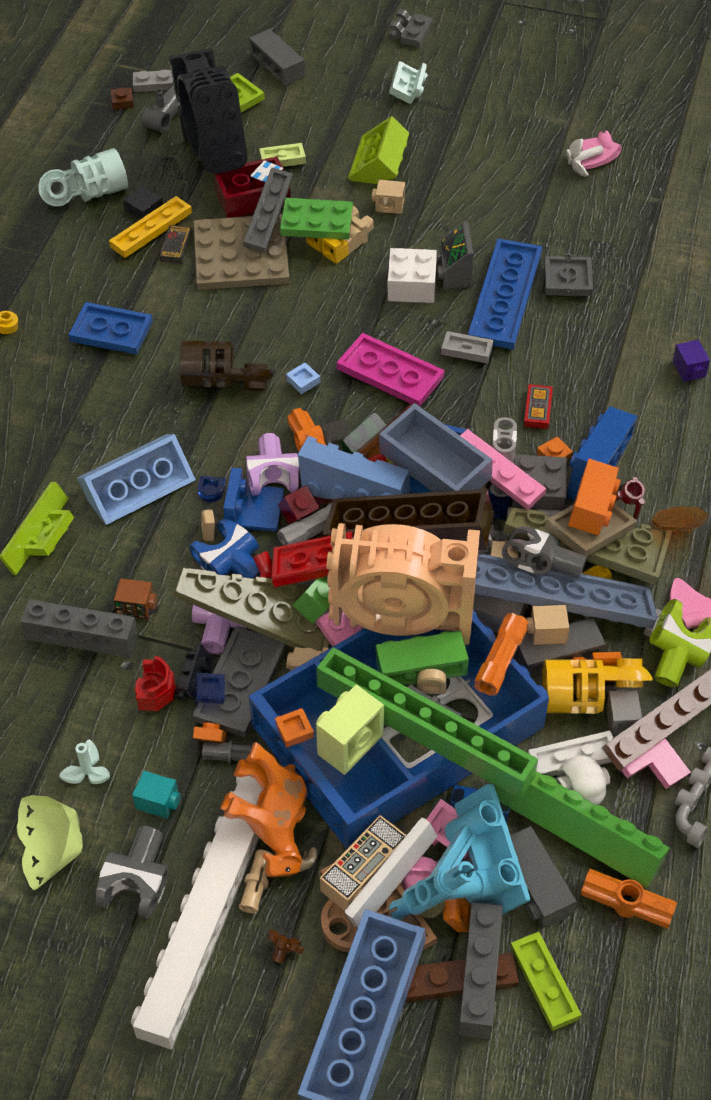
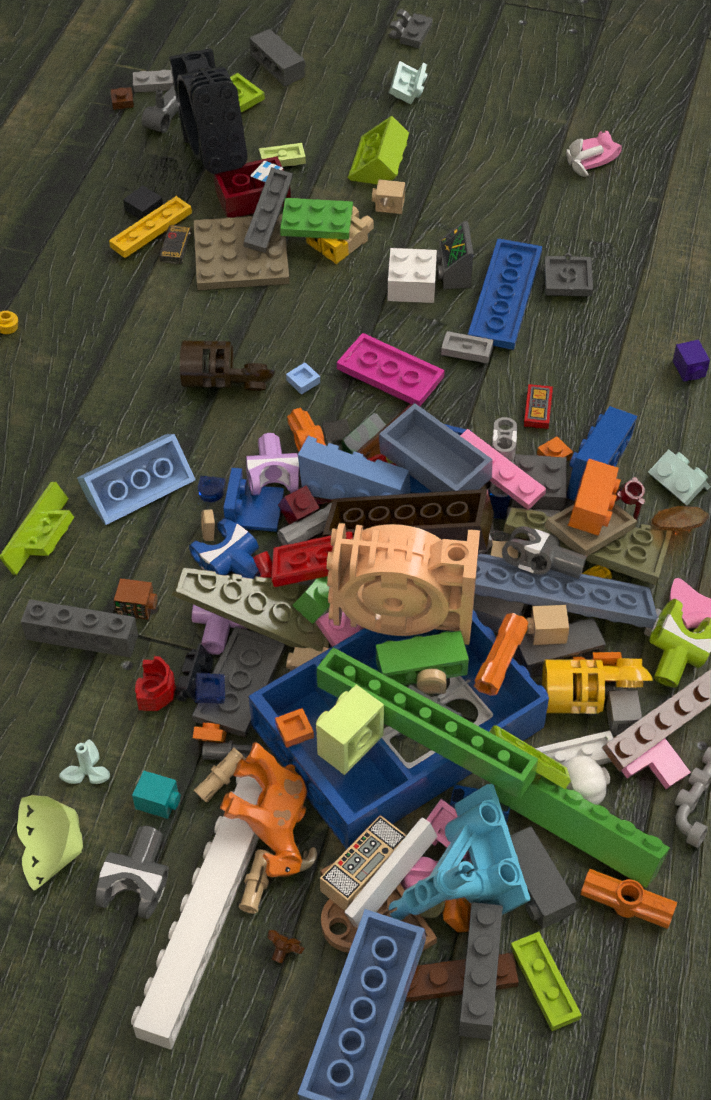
light aqua cylinder [38,148,128,206] -> none
blue plate [69,302,153,355] -> none
none -> tan pin [194,748,246,803]
none -> lime tile [489,725,571,789]
none -> light aqua bracket [648,449,711,506]

